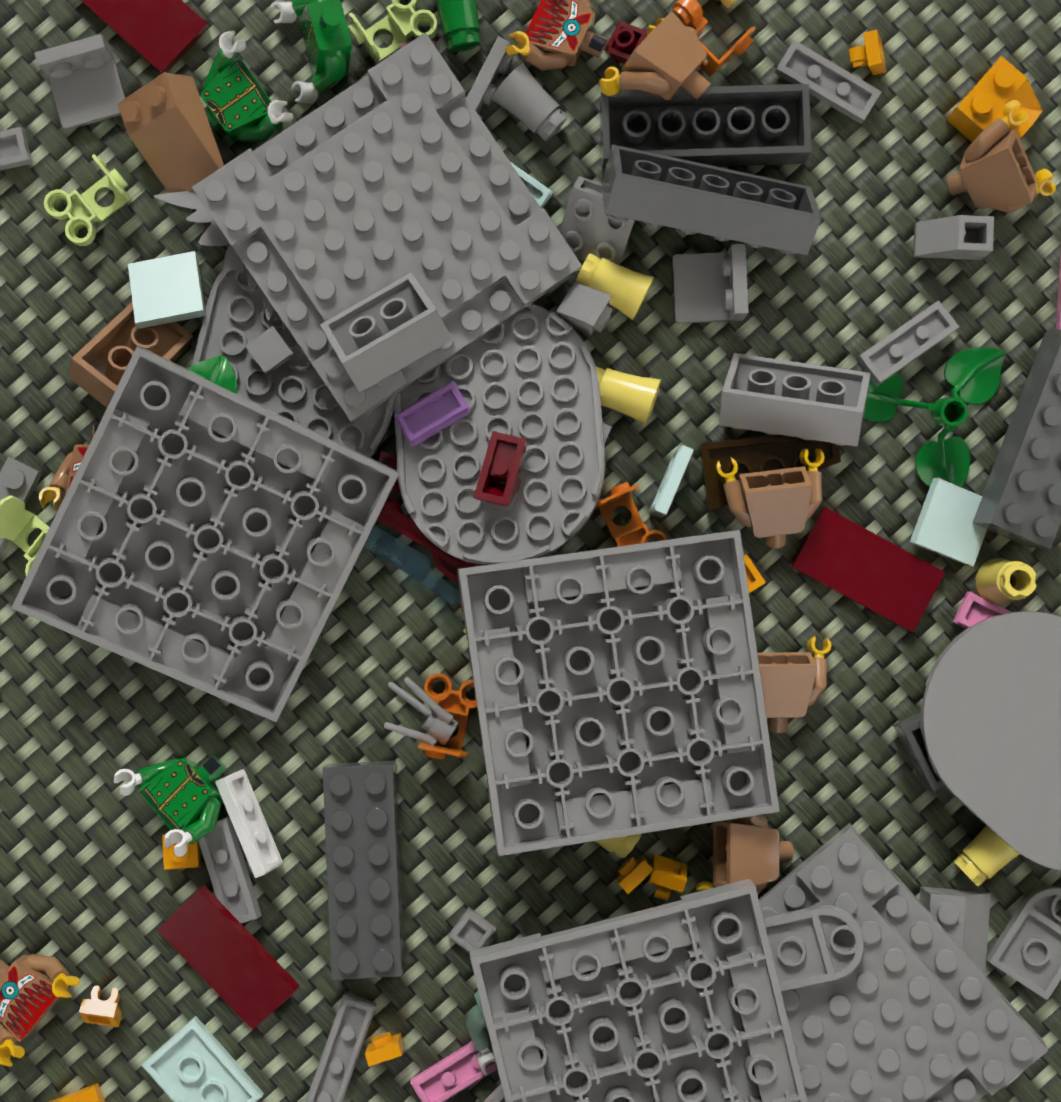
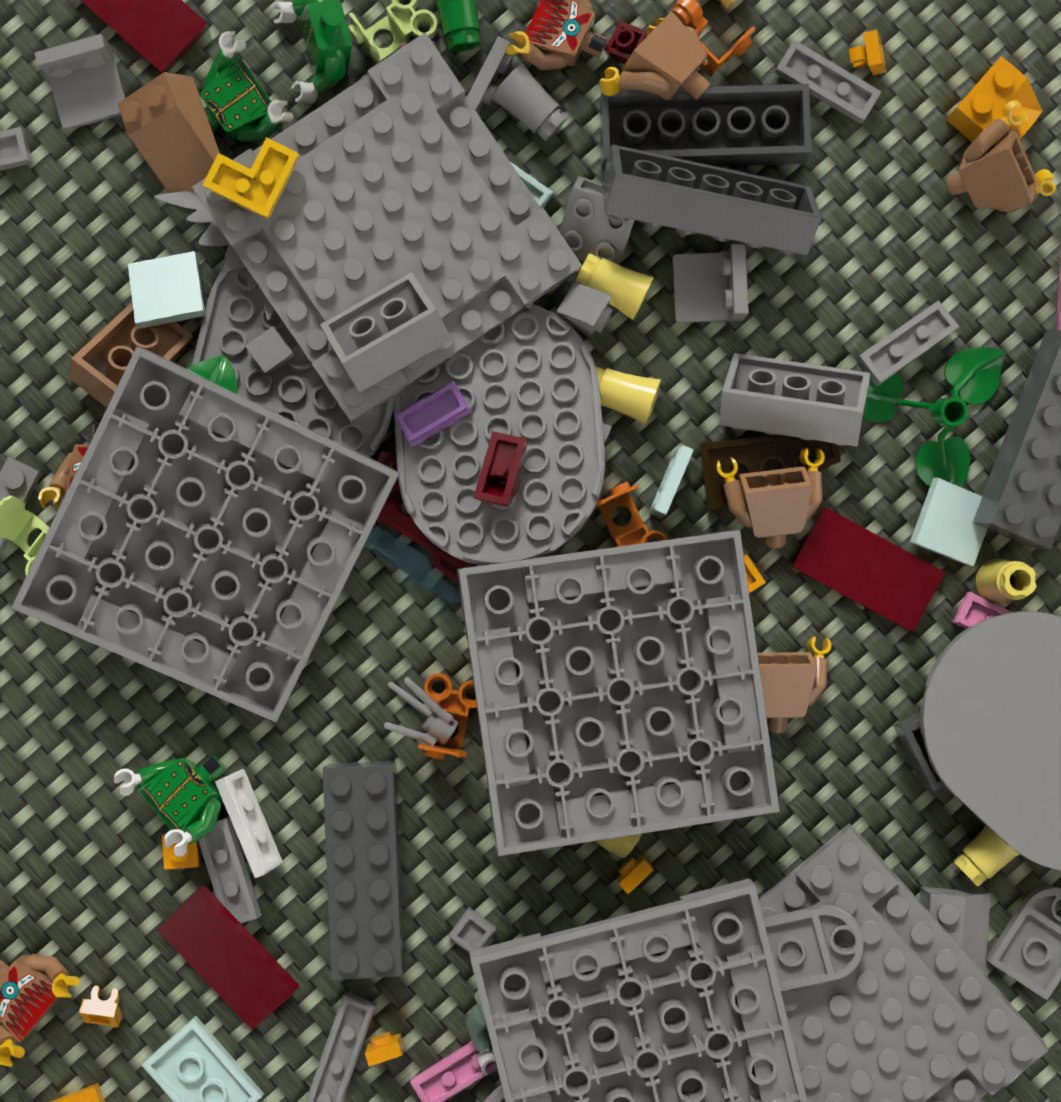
yellowish green piece [44,154,132,246] -> none
light orange tile [649,854,687,901] -> none
medium nougat torso [696,815,794,894] -> none
light grey slope [913,215,994,260] -> none
none -> yellow plate [202,137,300,220]

